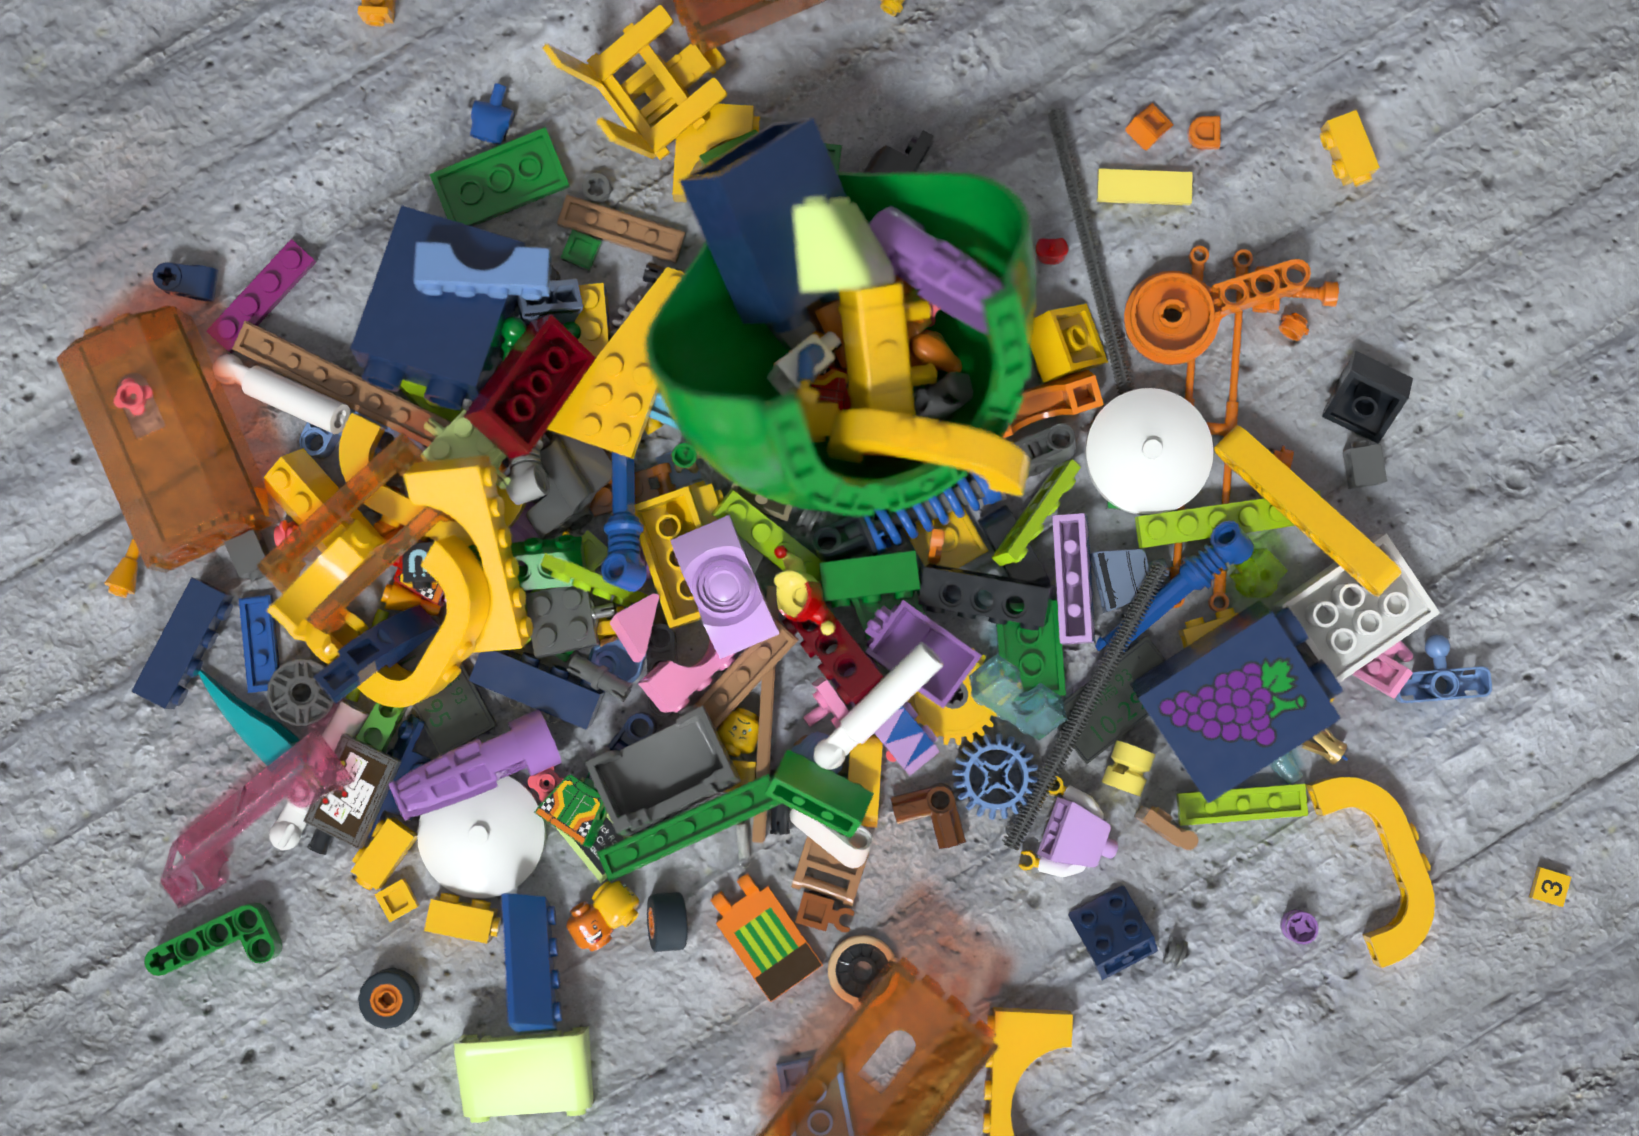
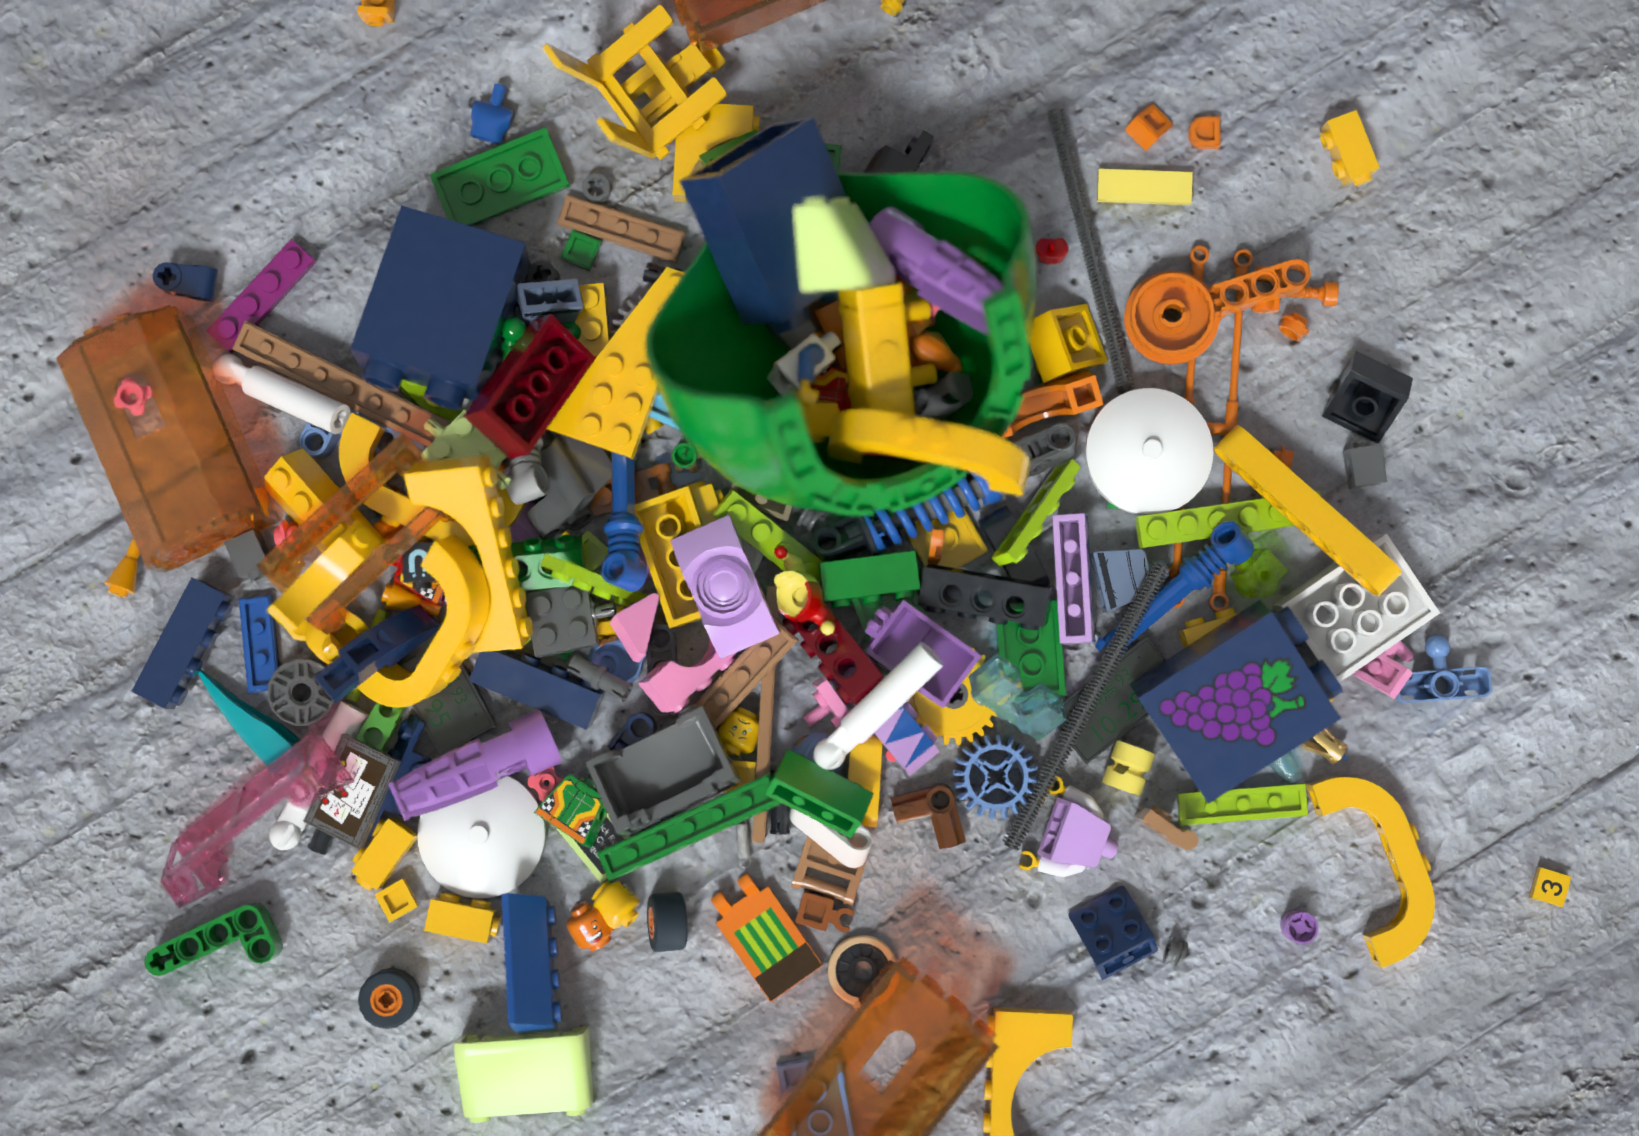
medium blue arch [414,242,551,300] -> none

